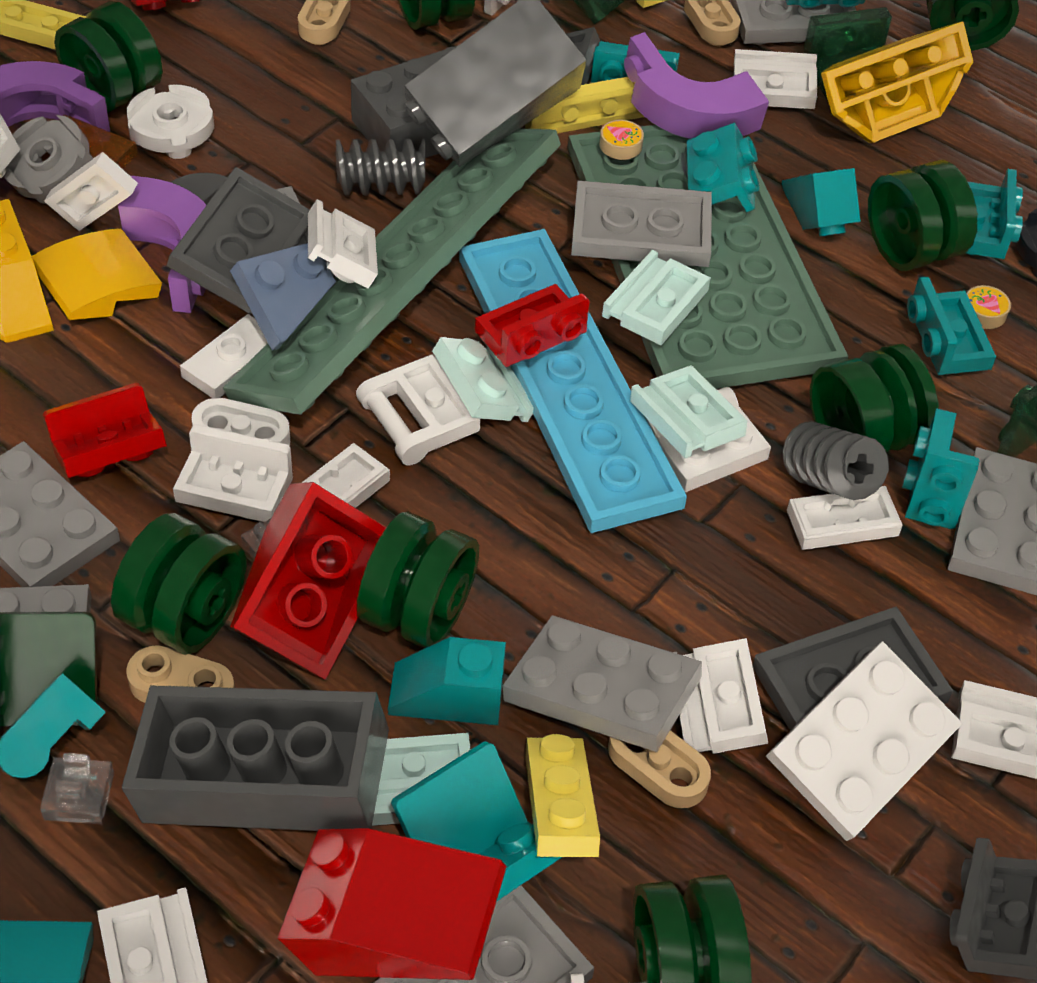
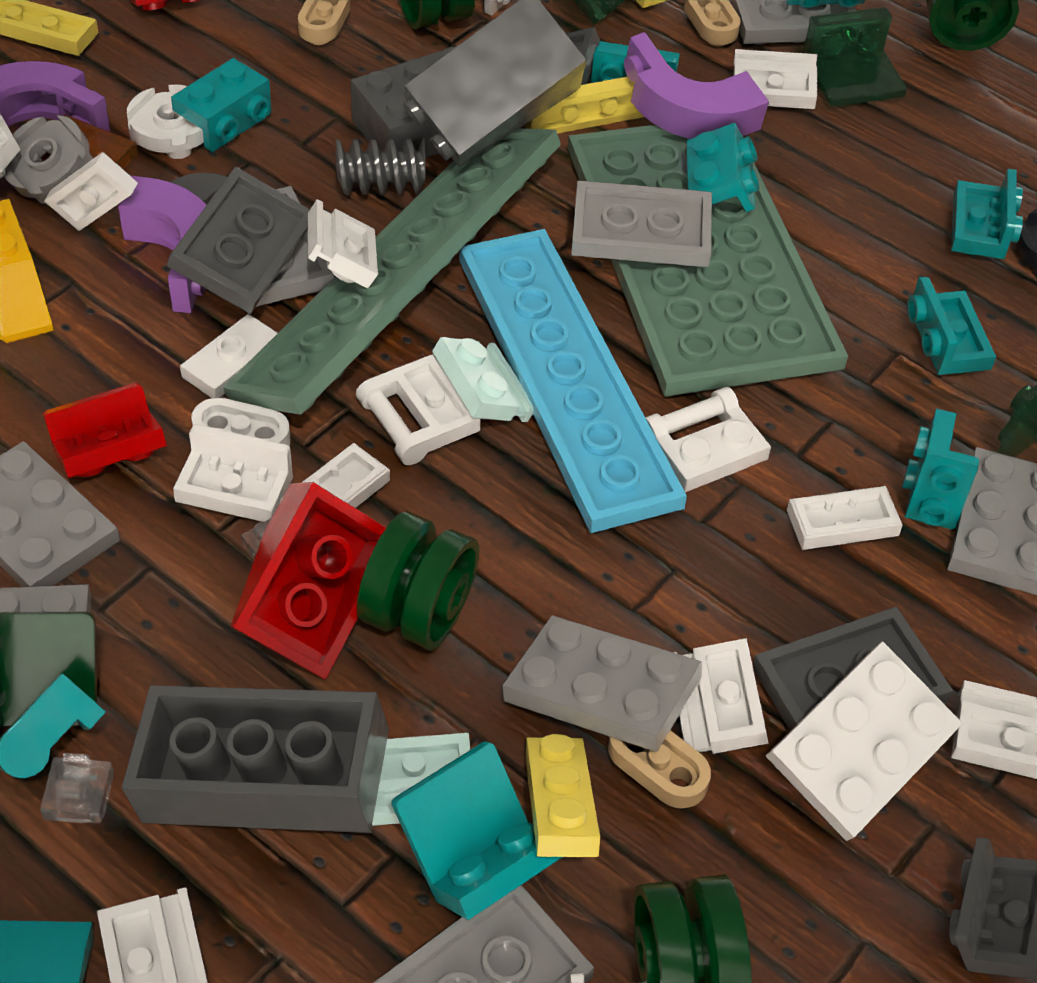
yellow slope [32,228,162,320] -> none
dark green wheel [54,1,163,113] -> none
dark green wheel [111,513,247,655] -> none
tan plate [126,645,235,703] -> none
sand blue wing [230,243,336,351] -> none
red slope [277,828,507,980] -> none
teal slope [388,637,506,725] -> none
red bracket [475,284,590,367] -> none
tile [599,120,644,160] -> none
light aqua plate [602,250,711,345] -> none
light aqua plate [630,365,748,458] -> none
teal slope [782,168,861,236] -> none
dark grey piece [783,421,889,500] -> none
dark green wheel [810,344,939,452] -> none
yellow wedge [821,21,973,143] -> none
dark green wheel [868,159,978,271] -> none
tile [967,285,1011,329] -> none
none -> teal bracket [171,58,272,152]

